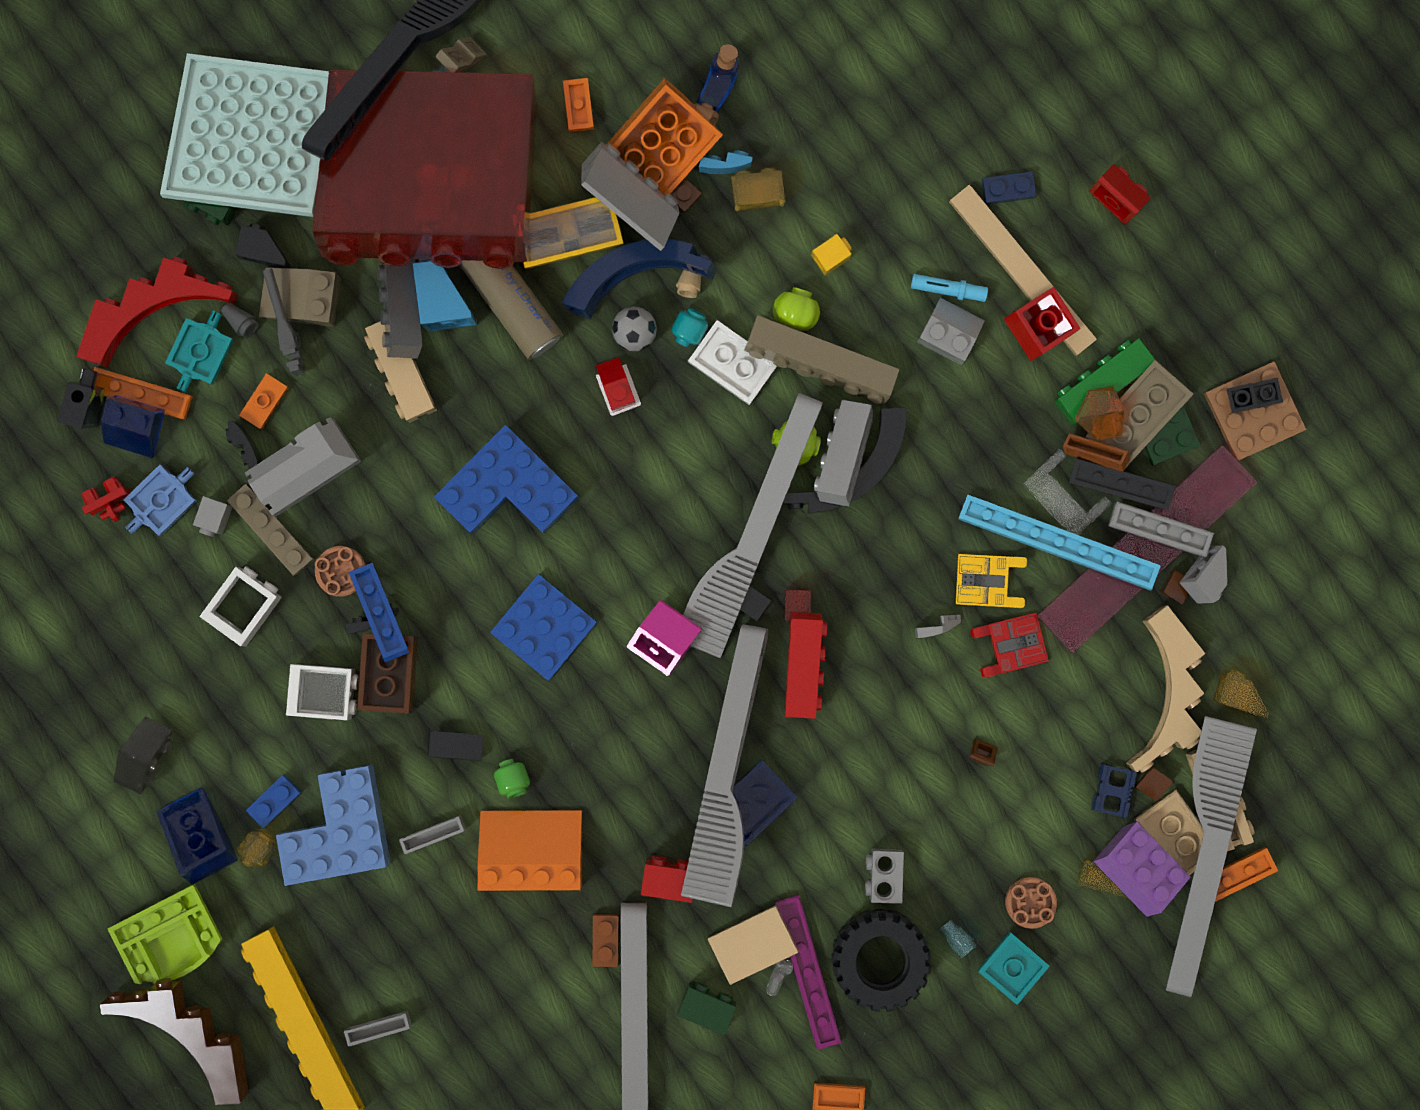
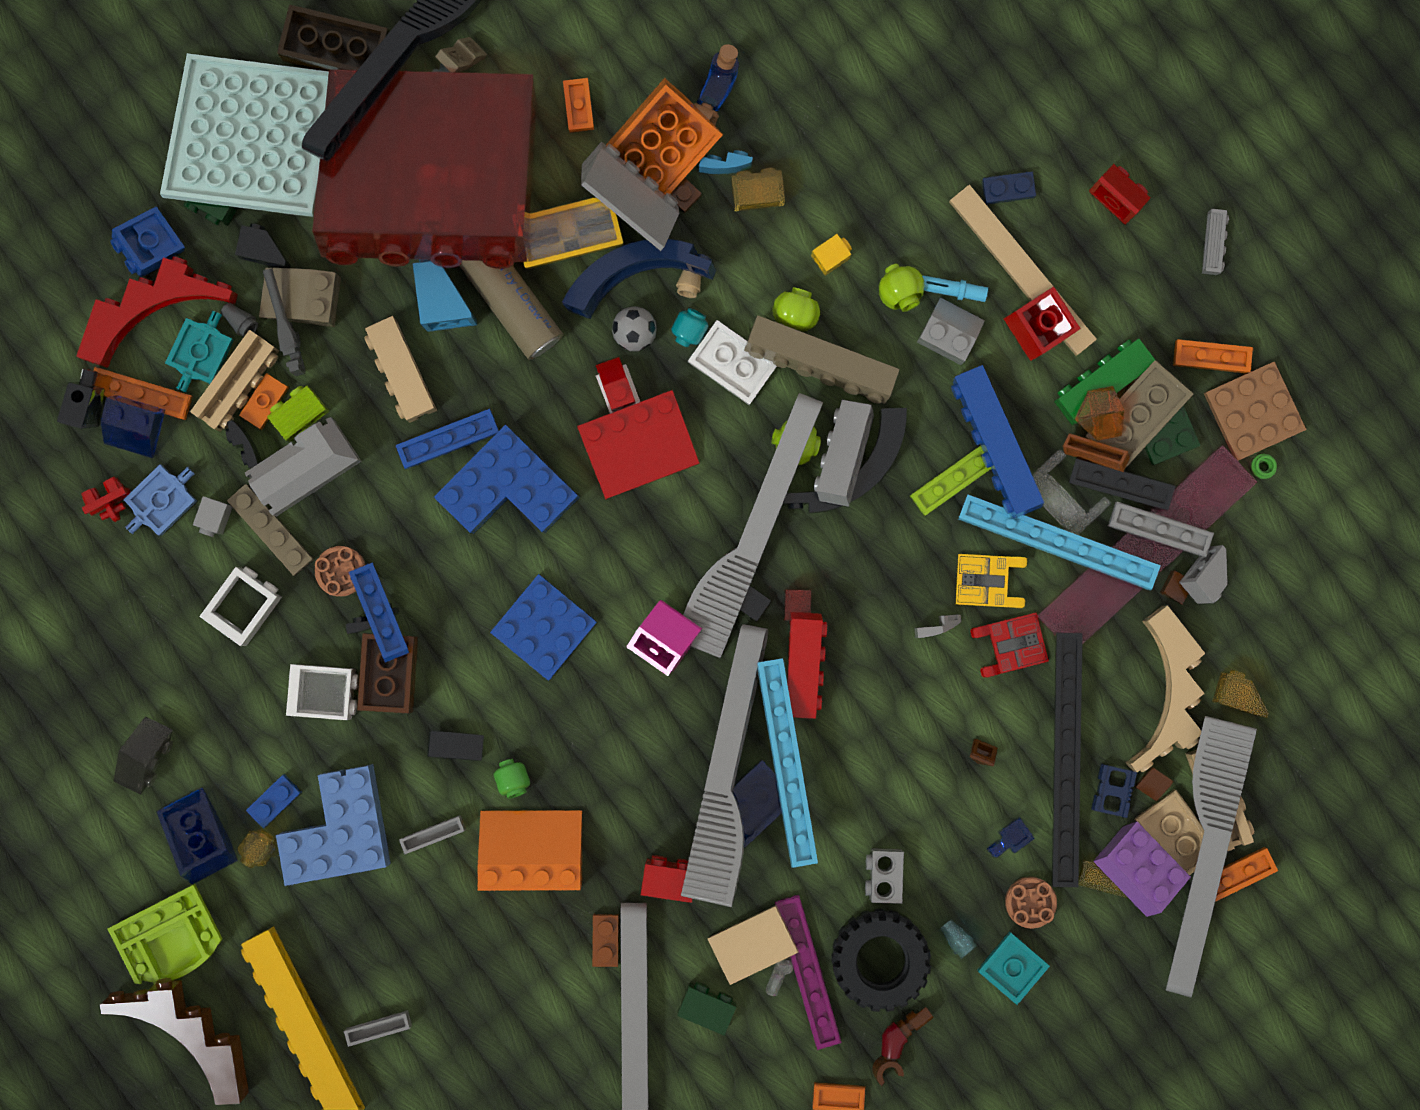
dark grey brick [377,256,422,359] -> none
black slope [1227,378,1283,414] -> none
none -> blue plate [110,207,185,277]
none -> tan brick [190,330,279,432]
none -> lime brick [267,386,329,442]
none -> dark brown brick [277,4,389,78]
none -> blue plate [396,409,499,469]
none -> red slope [577,390,700,499]
none -> medium azure plate [757,658,818,868]
none -> reddish brown piece [872,1007,934,1086]
none -> lime plant [879,264,925,312]
none -> lime tile [910,446,991,516]
none -> blue brick [951,365,1044,519]
none -> clear blue plate [986,817,1035,858]
none -> black plate [1052,632,1083,887]
none -> orange plate [1173,340,1253,373]
none -> light grey piece [1202,209,1229,275]
none -> bright green plate [1251,454,1277,479]

